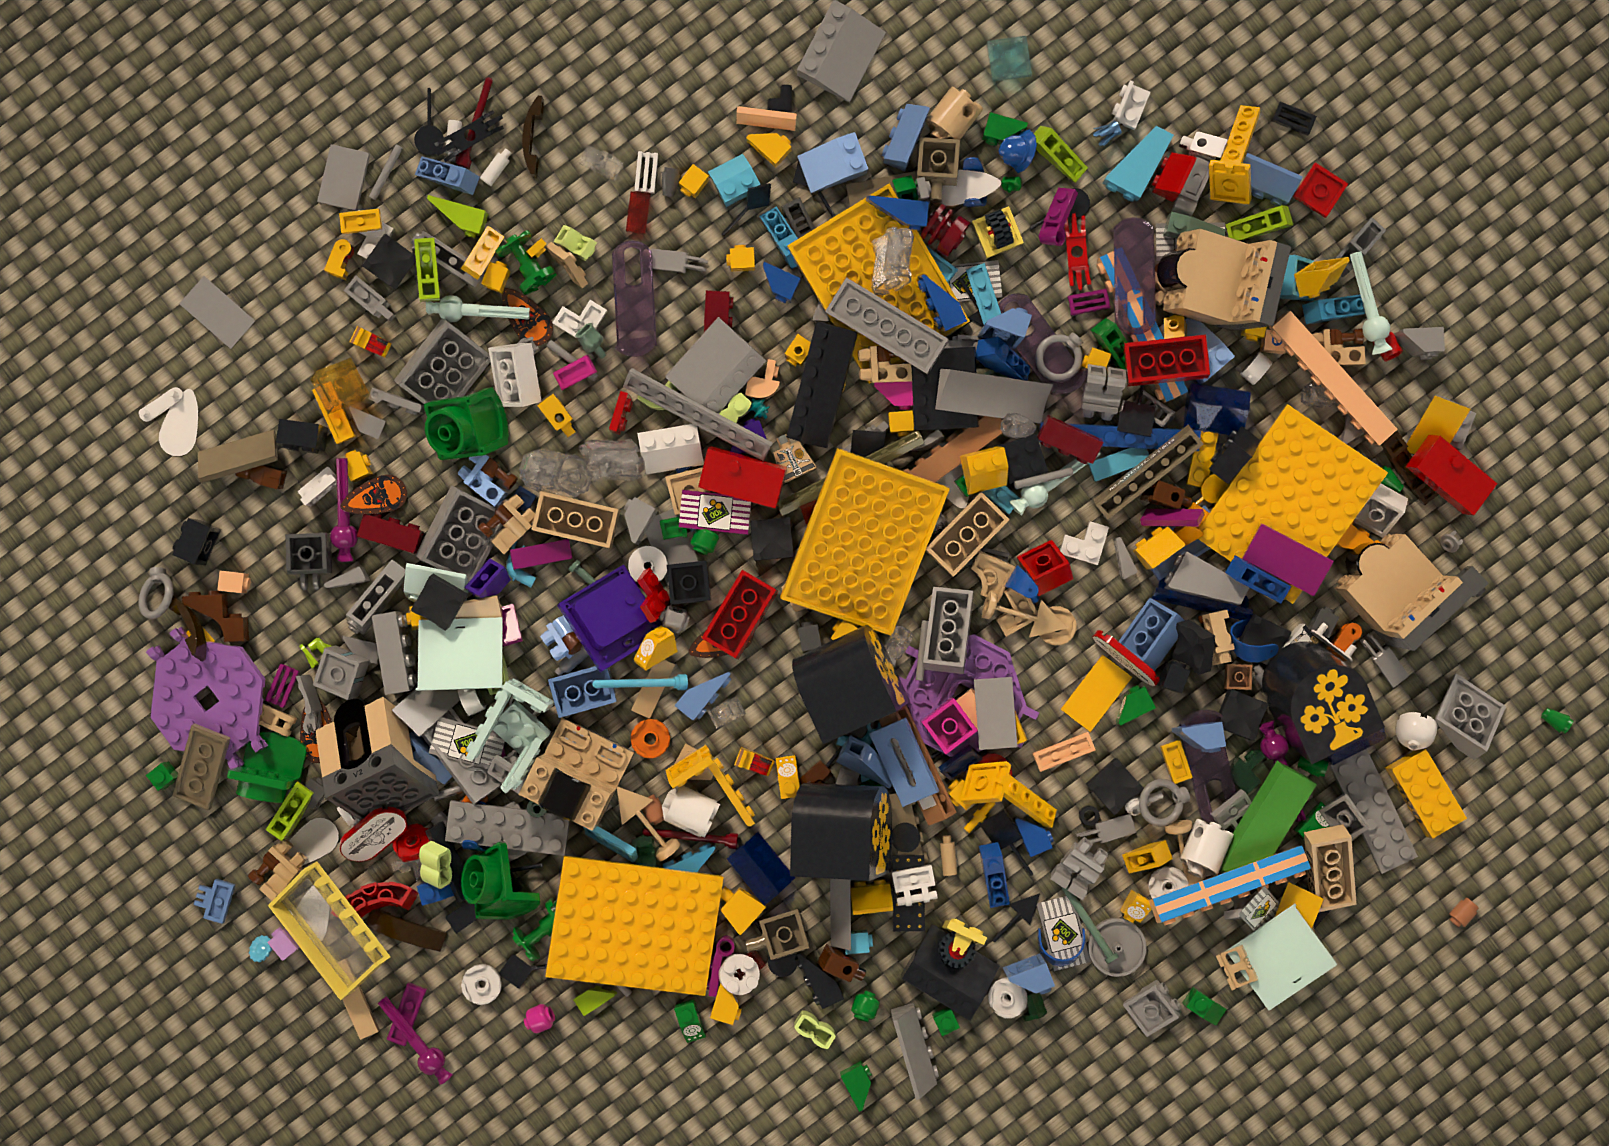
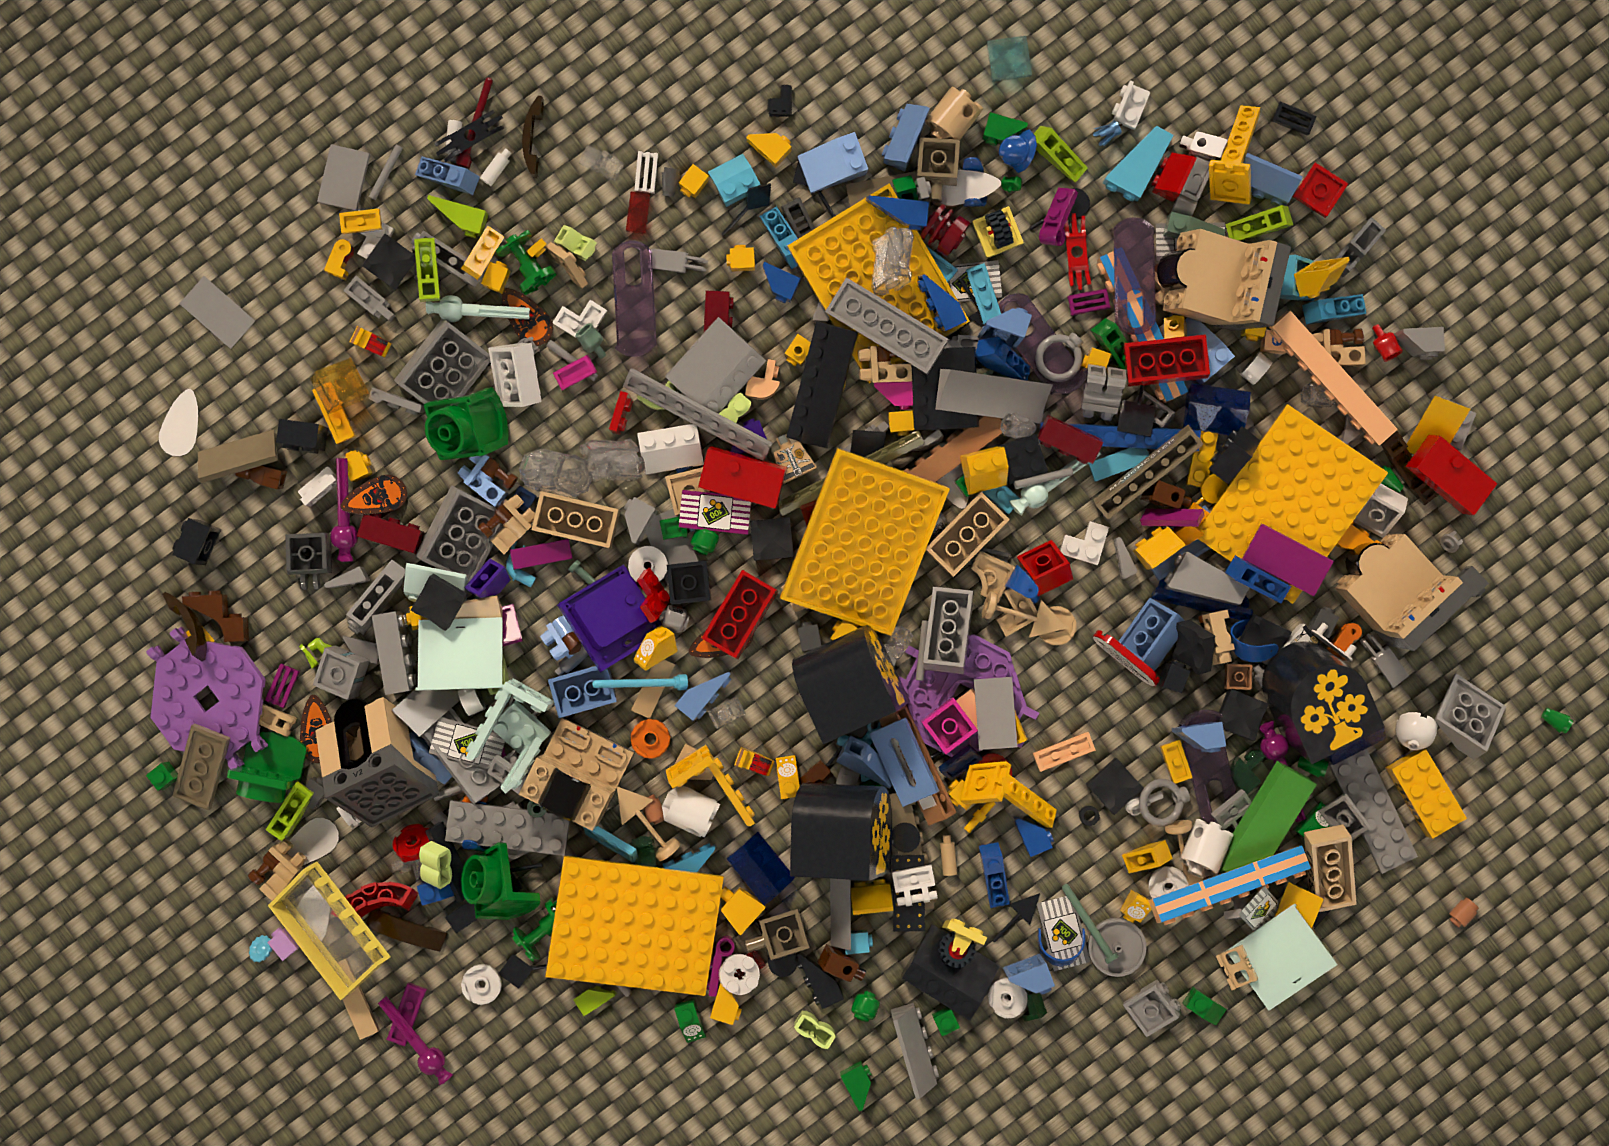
light grey piece [138,567,173,619] -> none
white piece [139,387,183,422] -> none
medium blue hinge [194,879,236,924] -> none
light nougat brick [218,571,251,593] -> none
light grey arm [295,675,322,734] -> none
white tile [340,807,407,862] -> none
light grey slope [348,406,386,439] -> none
black piece [414,88,444,155] -> none
dark pink head [524,1004,555,1034] -> none
yellow torso [537,393,577,438] -> none
dark red piece [643,828,738,849] -> none
light nougat tile [736,106,797,131] -> none
teal wheel [749,398,770,419] -> none
light grey slope [797,0,886,103] -> none
black piece [979,810,1033,876] -> none
light grey hips [1050,837,1108,900] -> none
yellow sticker [1061,654,1132,732] -> none
light grey arm [1076,813,1136,843] -> none
green slope [1116,684,1156,726] -> none
light aqua piece [1350,251,1393,355] -> none

